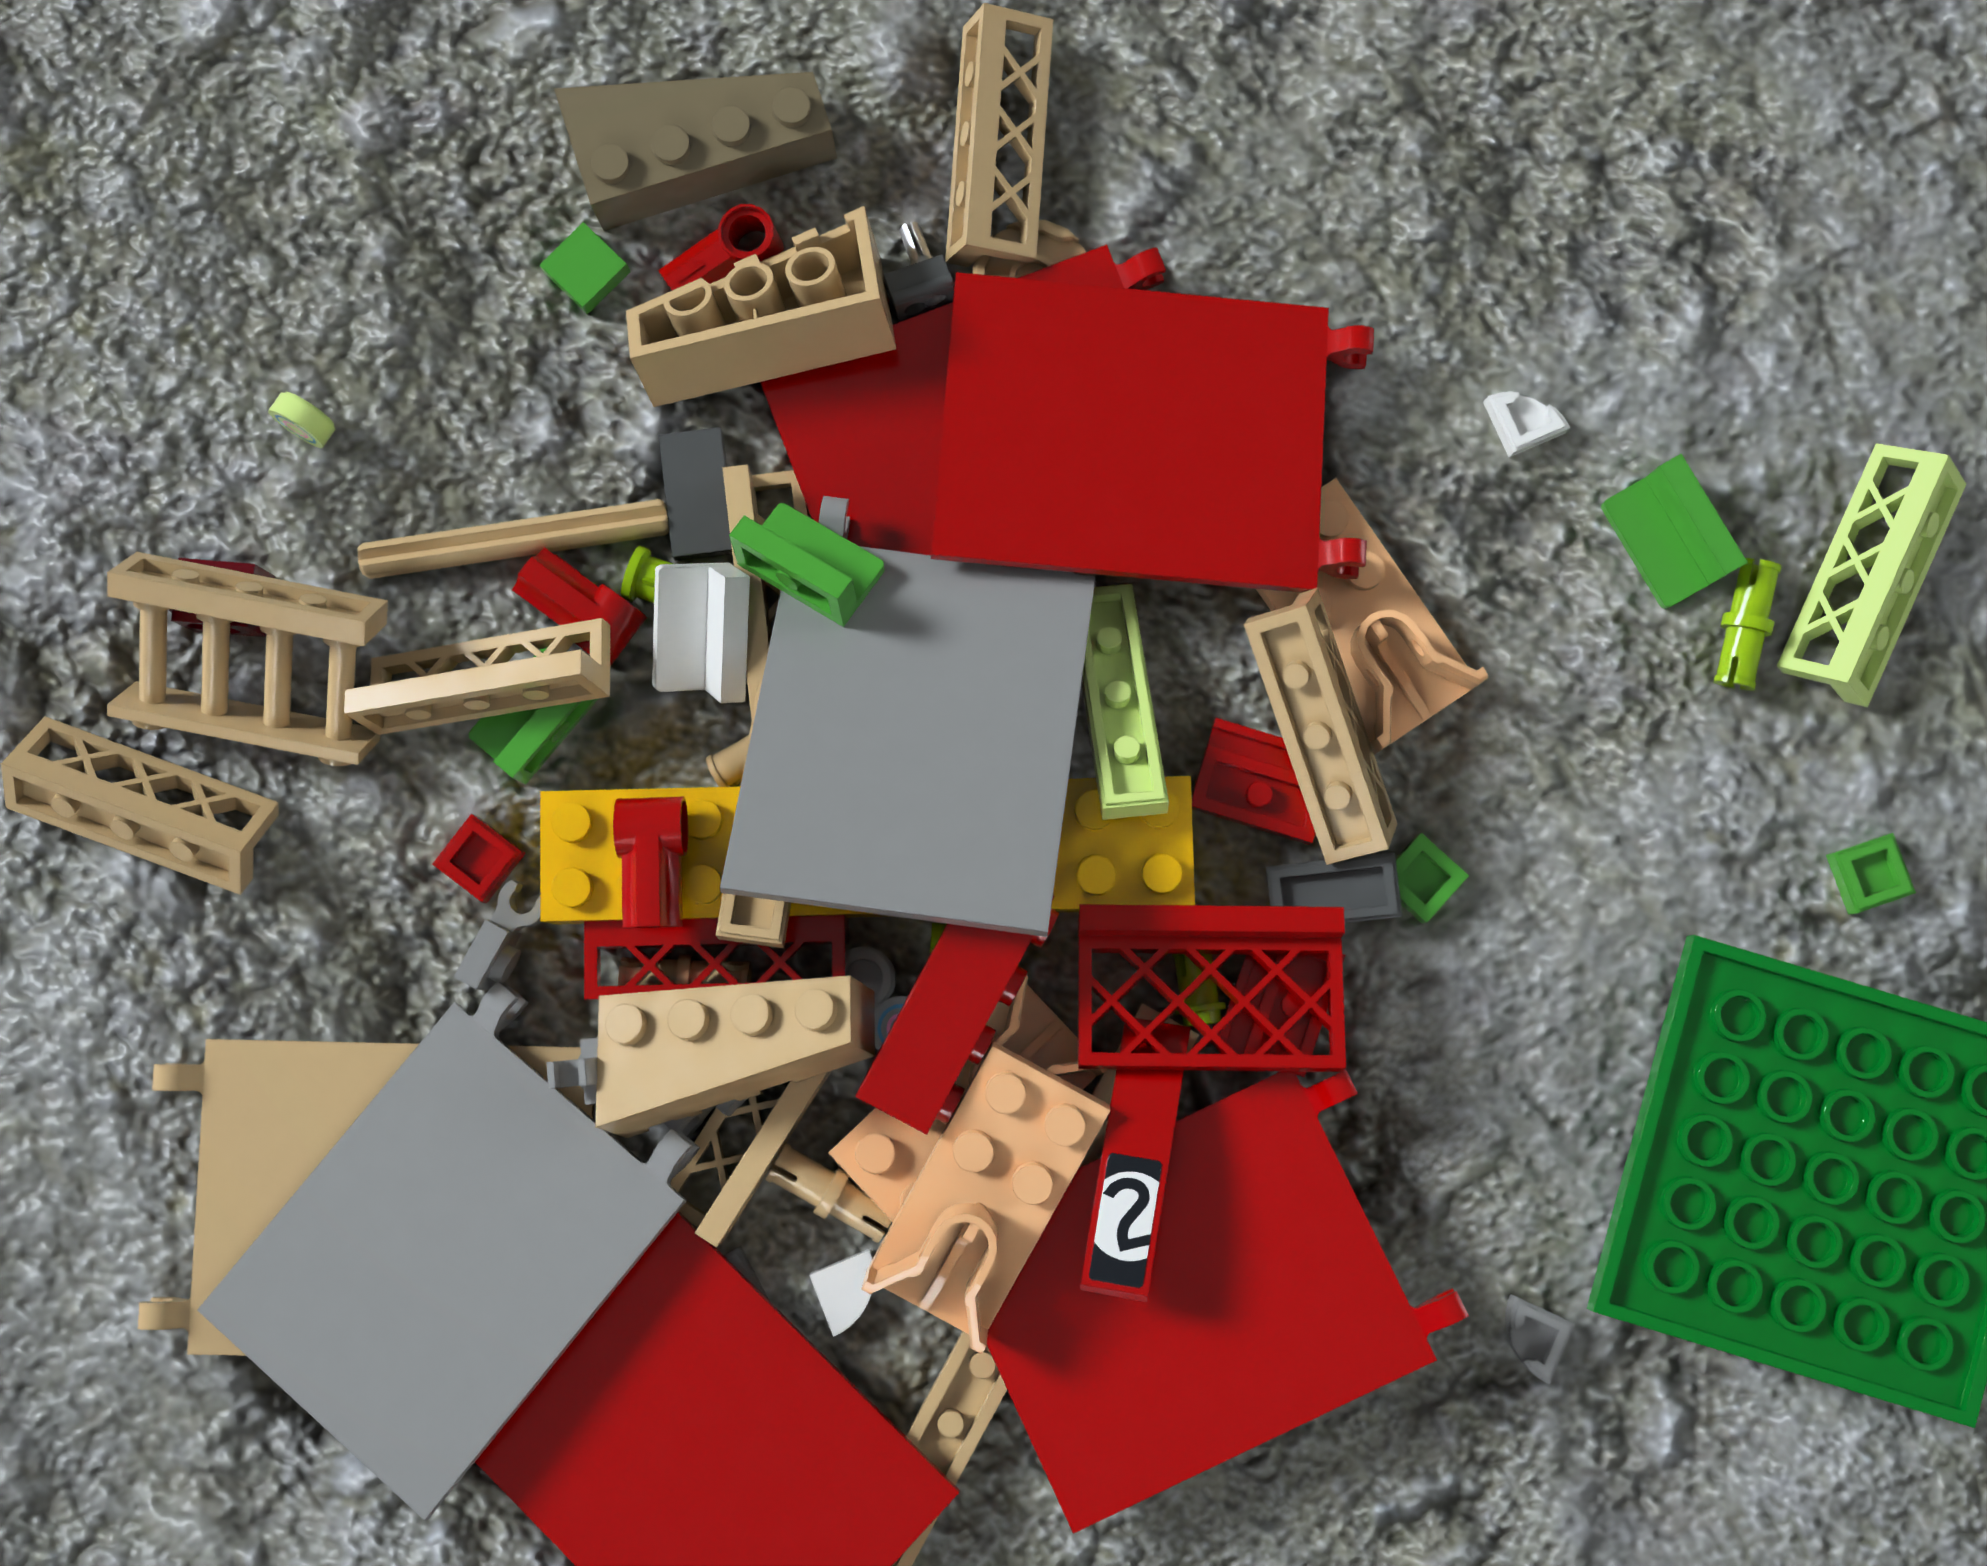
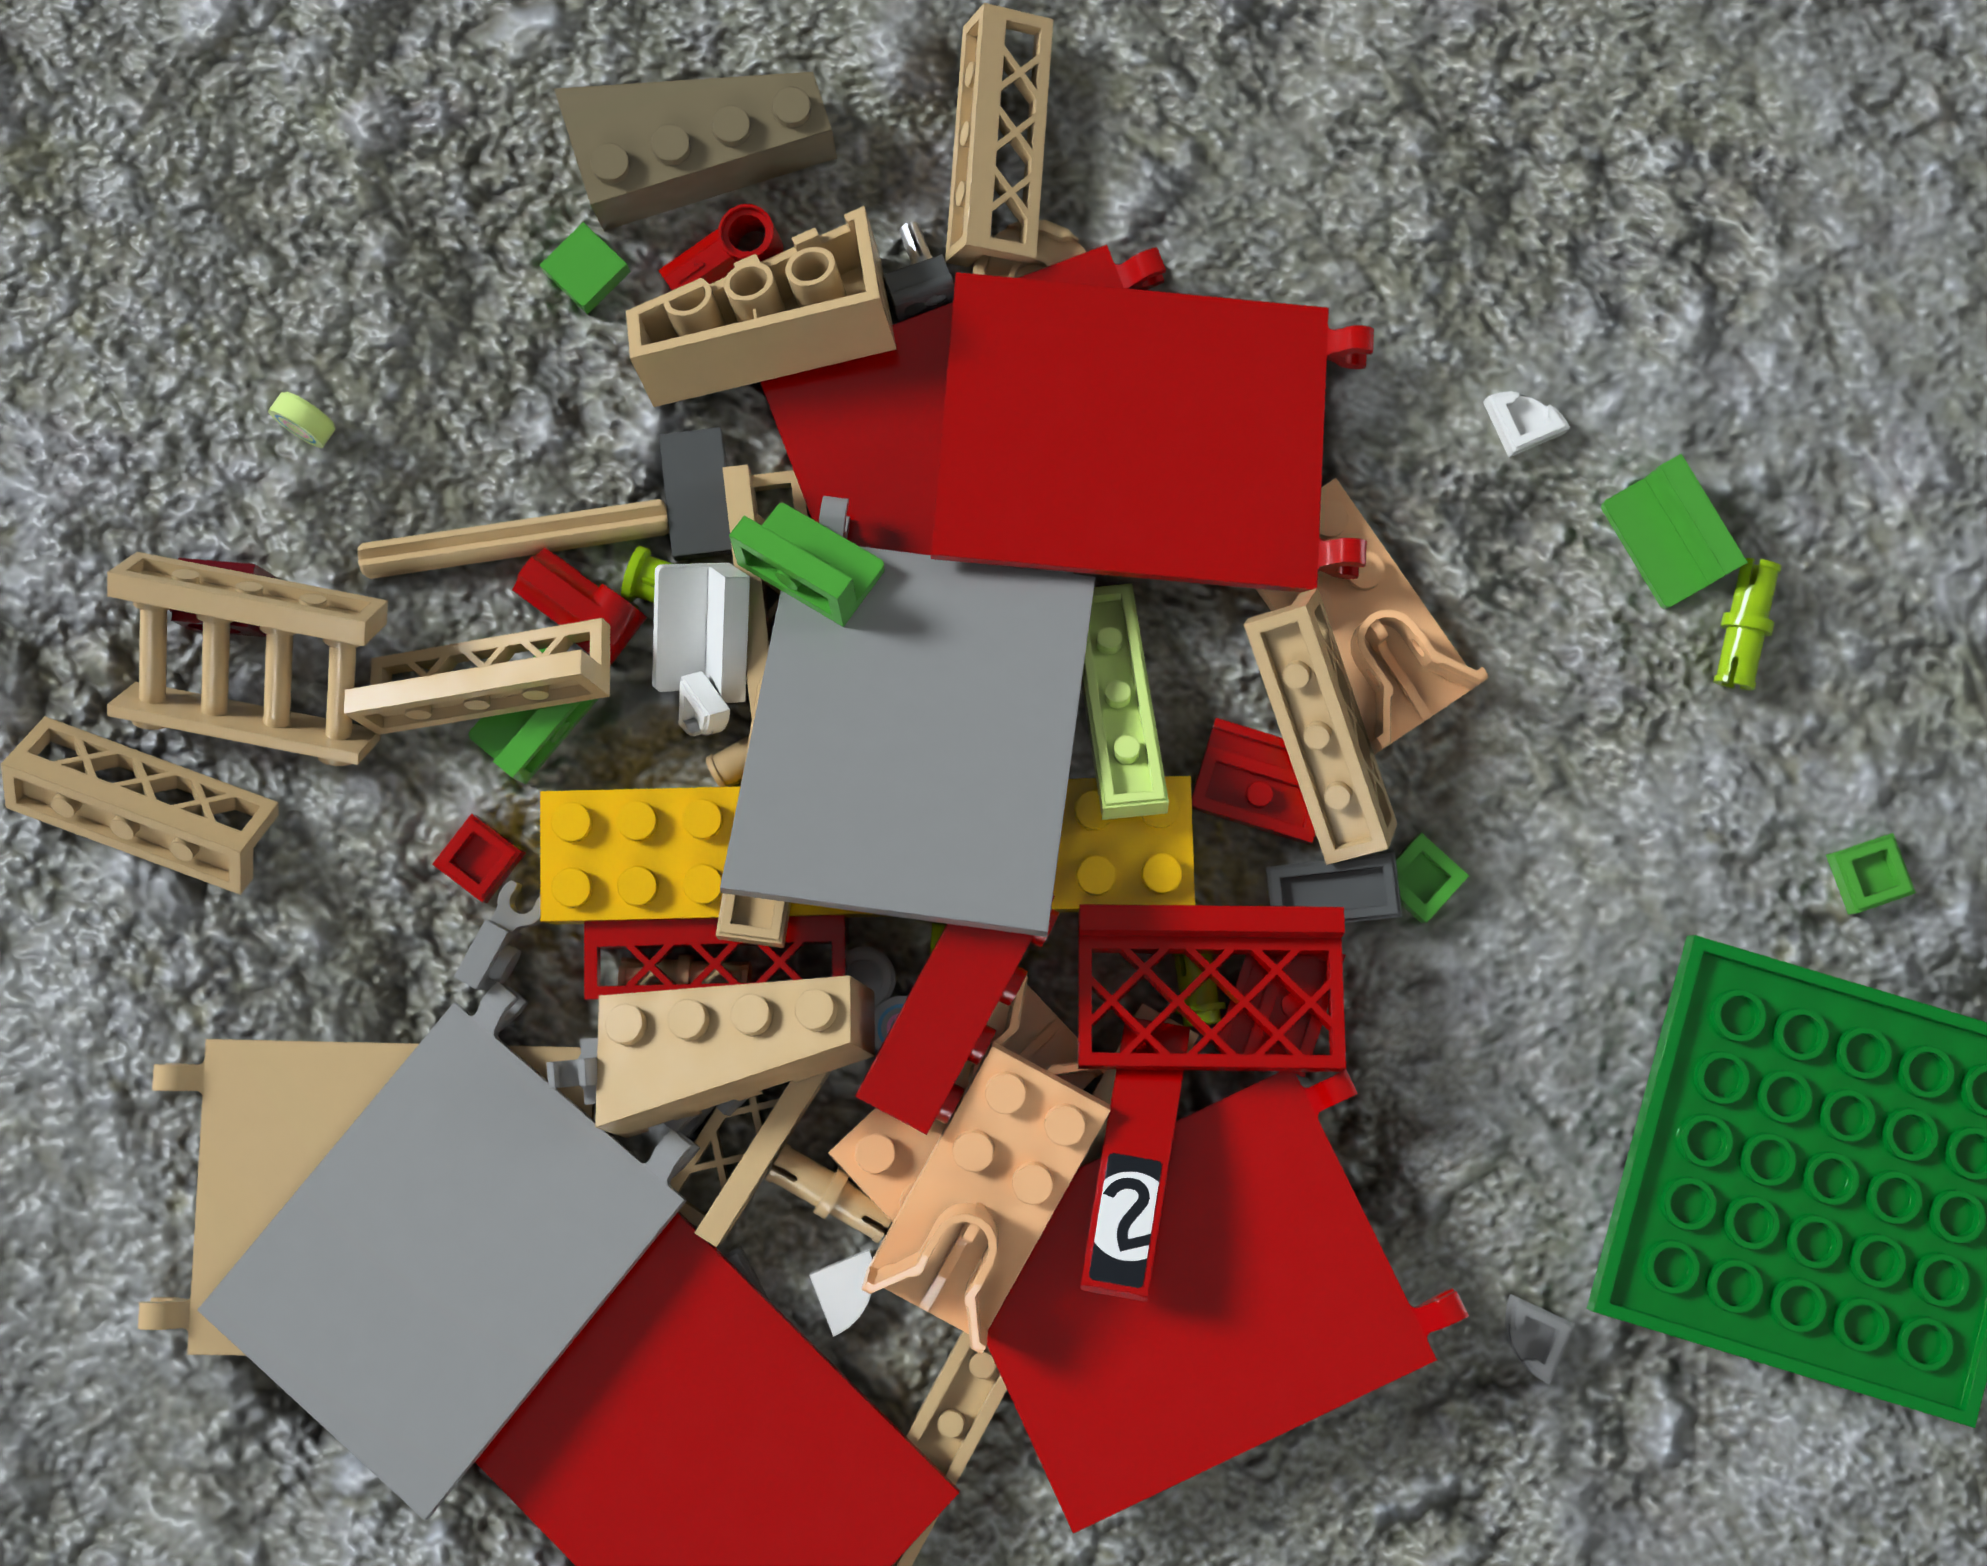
red piece [613,796,689,928] -> none
yellowish green fence [1777,443,1966,707] -> none
none -> white tile [678,671,730,736]

